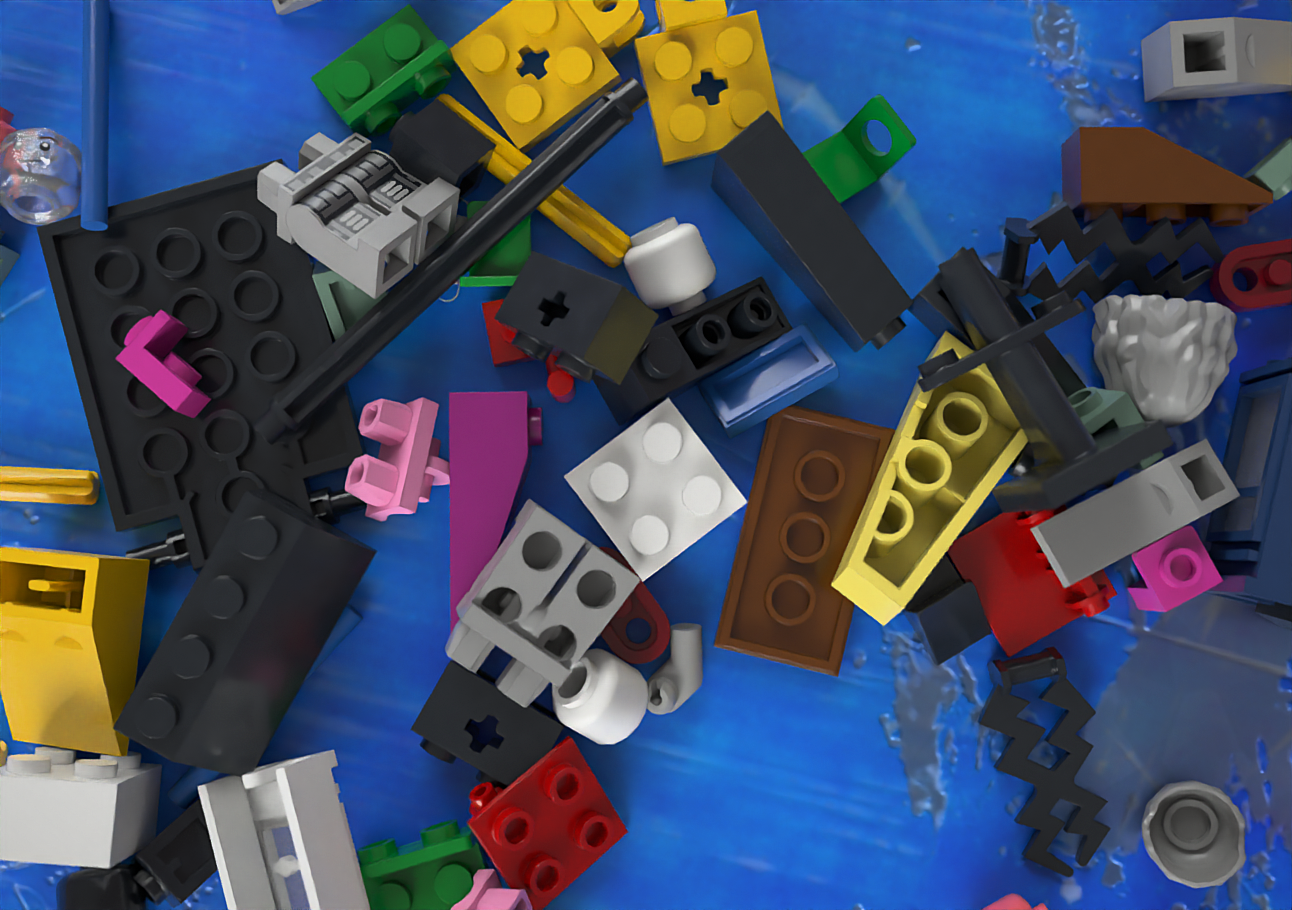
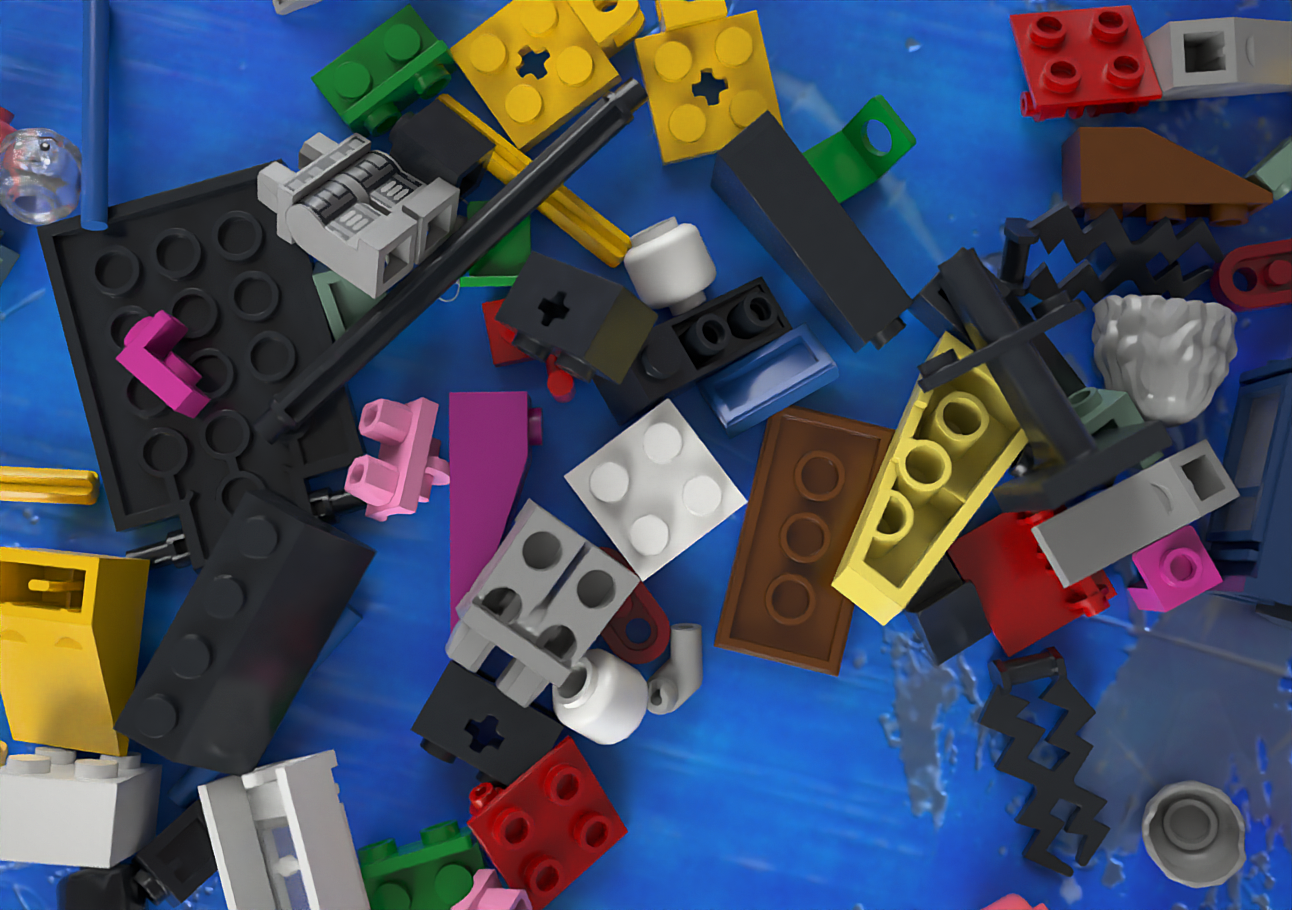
none -> red hinge [1009,5,1163,122]

